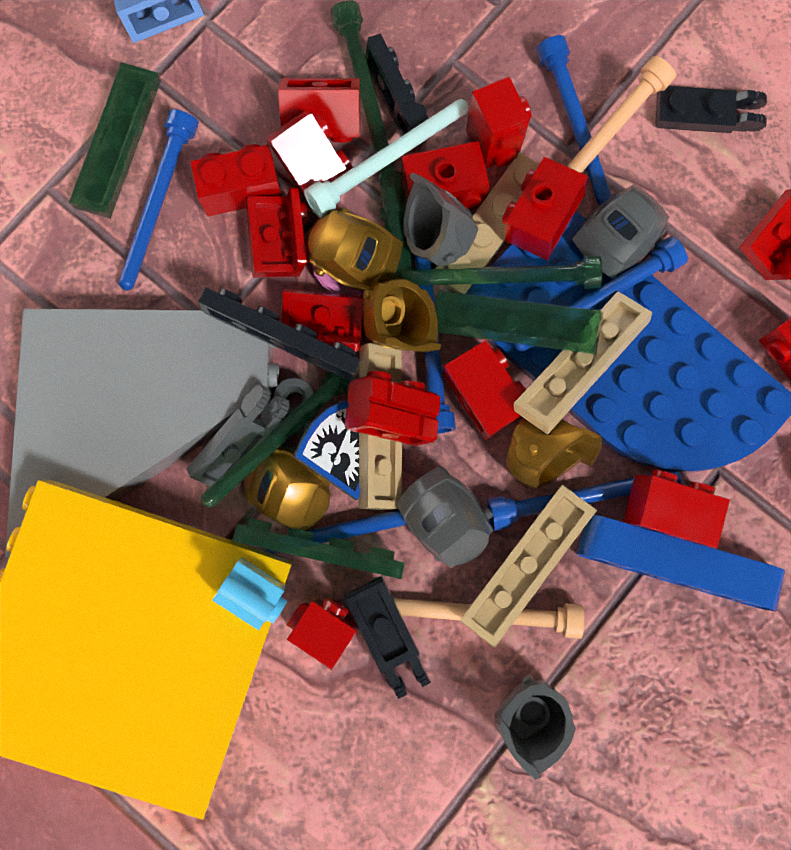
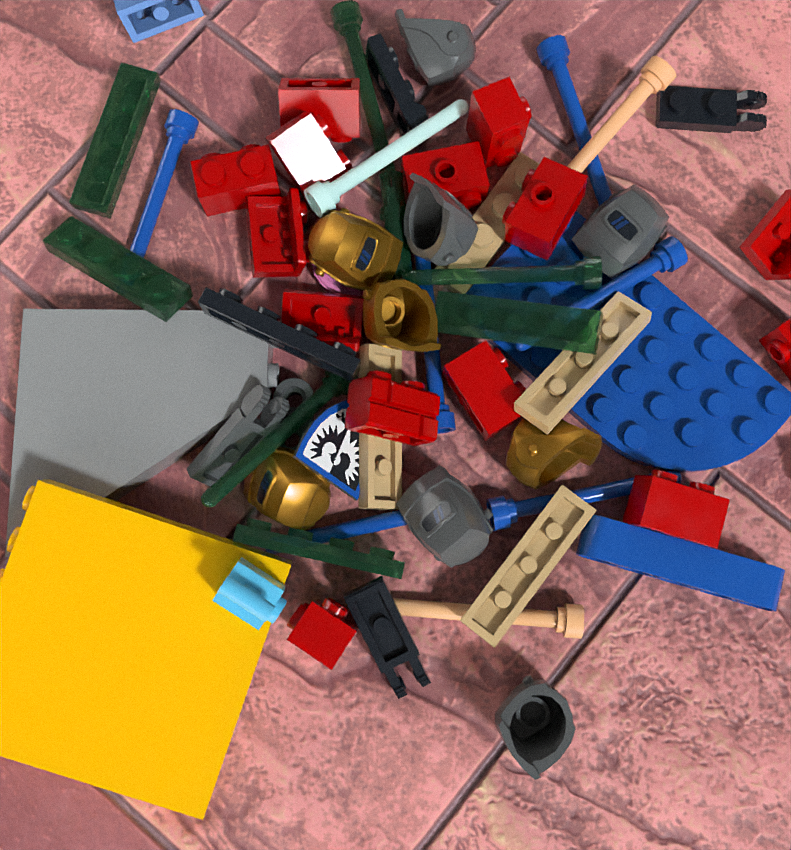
none -> clear green plate [43,216,193,322]
none -> dark grey helmet [395,9,476,87]

